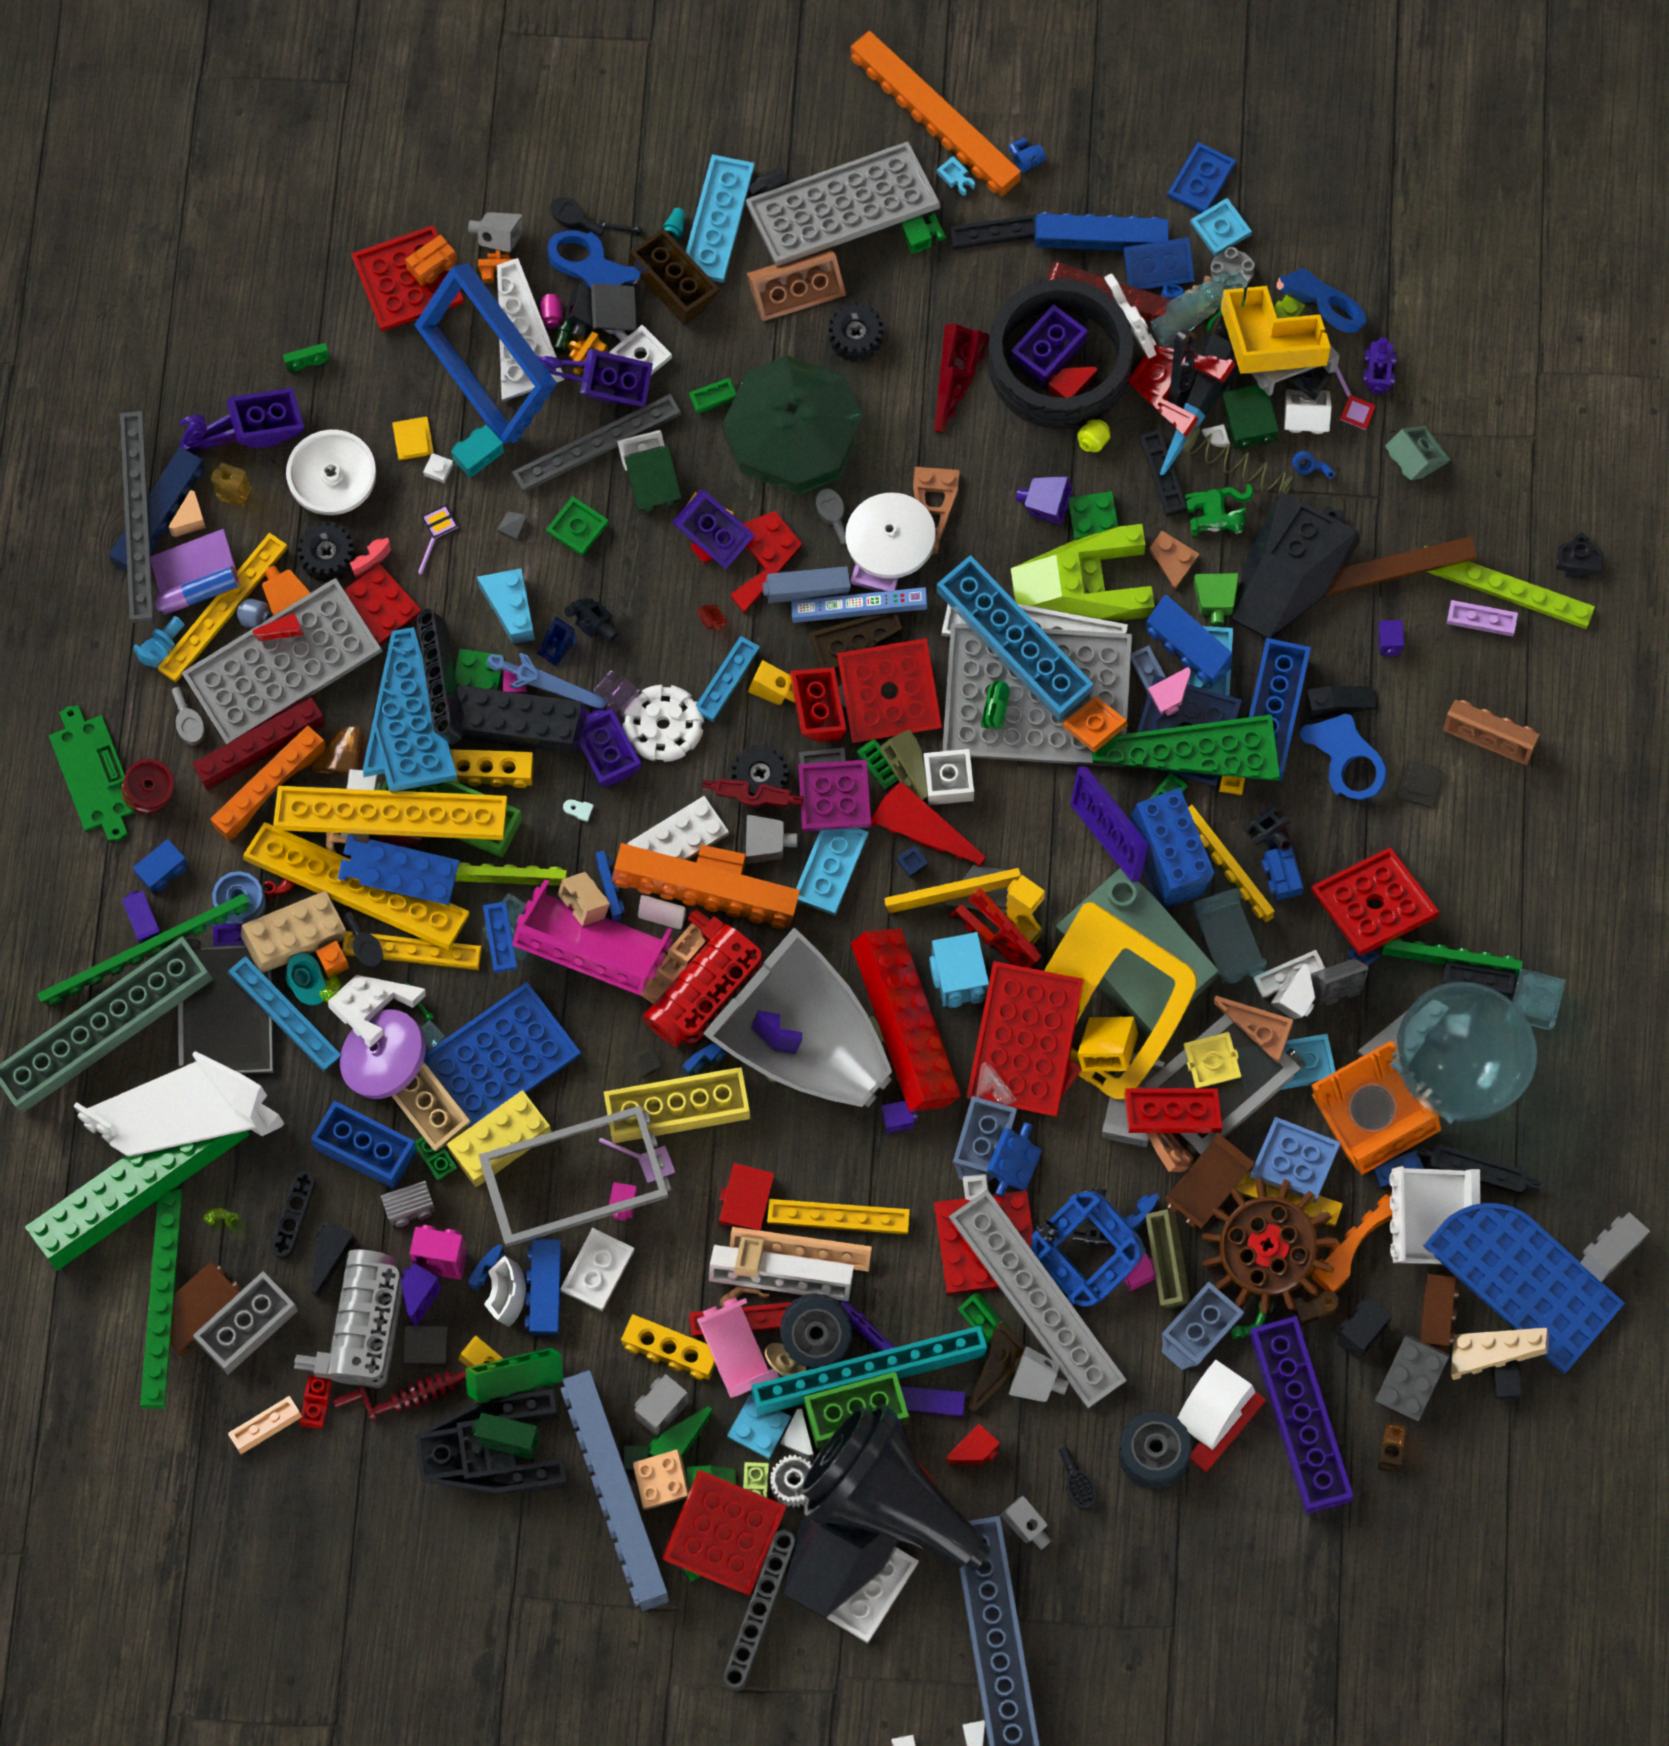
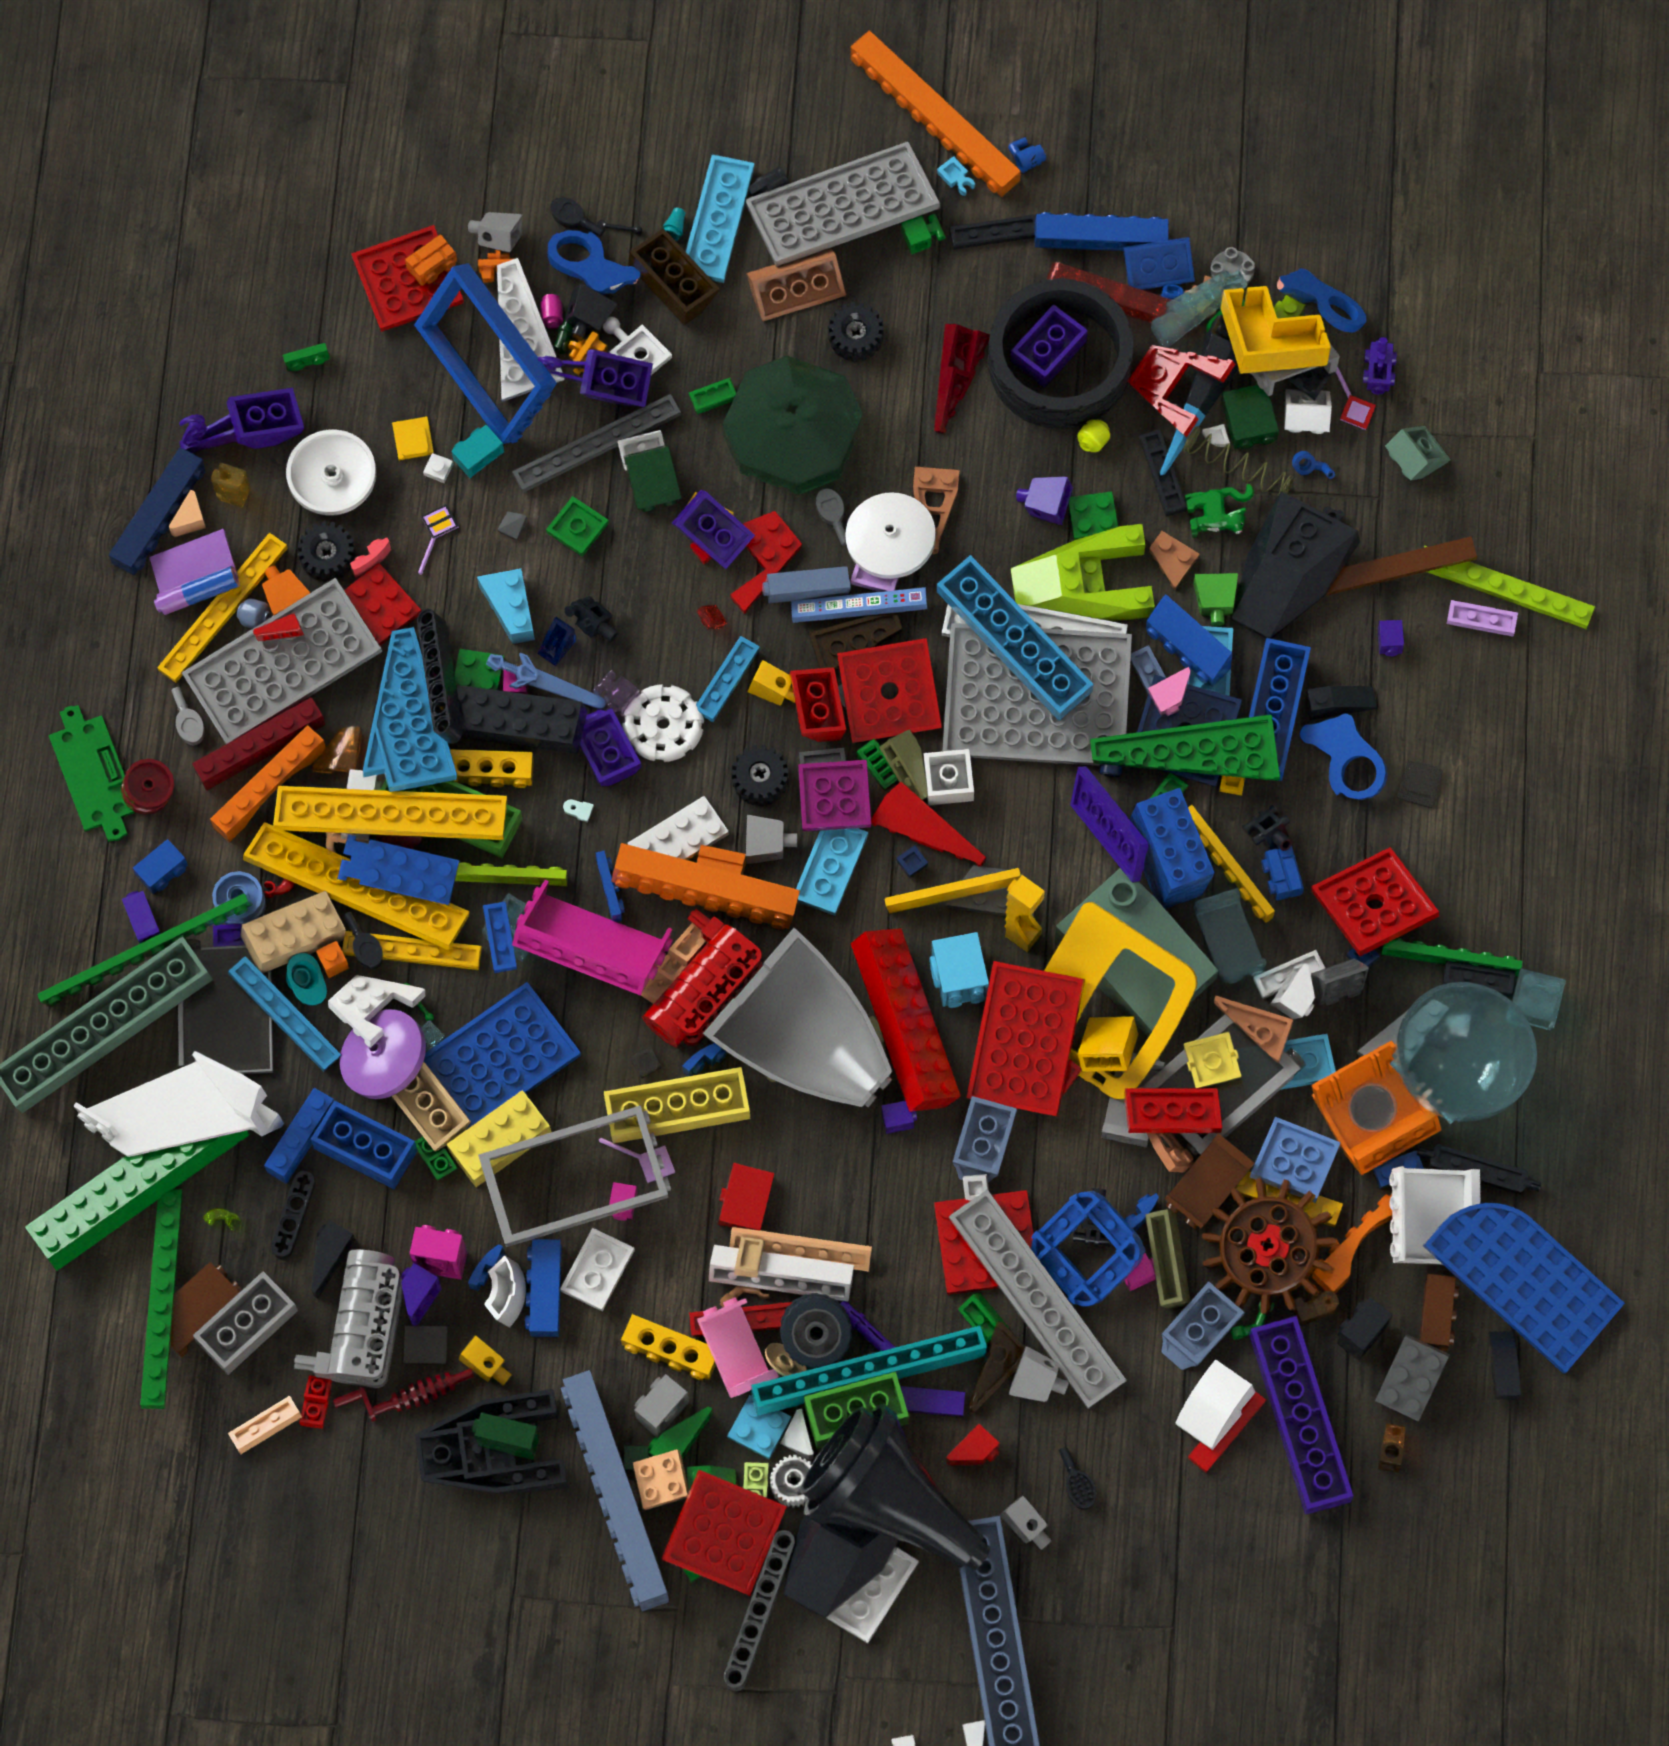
dark grey plate [120,411,154,623] -> none
dark azure piece [133,616,185,668] -> none
clear neon green arm [319,974,343,1002] -> none
light grey brick [381,1181,435,1227] -> none
green brick [465,1348,564,1403] -> none
tan brick [558,872,610,926] -> none
dark grey tile [591,284,636,331] -> none
white slope [638,895,686,930] -> none
dark red piece [702,778,804,807] -> none
dark purple slope [751,1010,802,1054] -> none
yellow plate [767,1199,910,1234] -> none
red wing [949,888,1041,968] -> none
clear slope [976,1062,1017,1105] -> none
green arm [981,681,1010,729] -> none
blue plate [987,1123,1042,1198] -> none
black plate [1036,1220,1060,1241] -> none
red slope [1048,367,1098,398] -> none
orange plate [1063,696,1128,753] -> none
white wing [1104,273,1157,359] -> none
wheel [1119,1411,1192,1490] -> none
blue tile [1167,142,1237,213] -> none
black beam [1169,329,1197,409] -> none
medium azure plate [1190,198,1252,256] -> none
nougat slope [1443,700,1540,765] -> none
tan wing [1451,1328,1549,1380] -> none
black plate [1556,532,1603,579] -> none
light grey brick [1580,1212,1650,1282] -> none
none -> blue brick [264,1088,334,1184]
none -> dark blue tile [1099,764,1123,777]

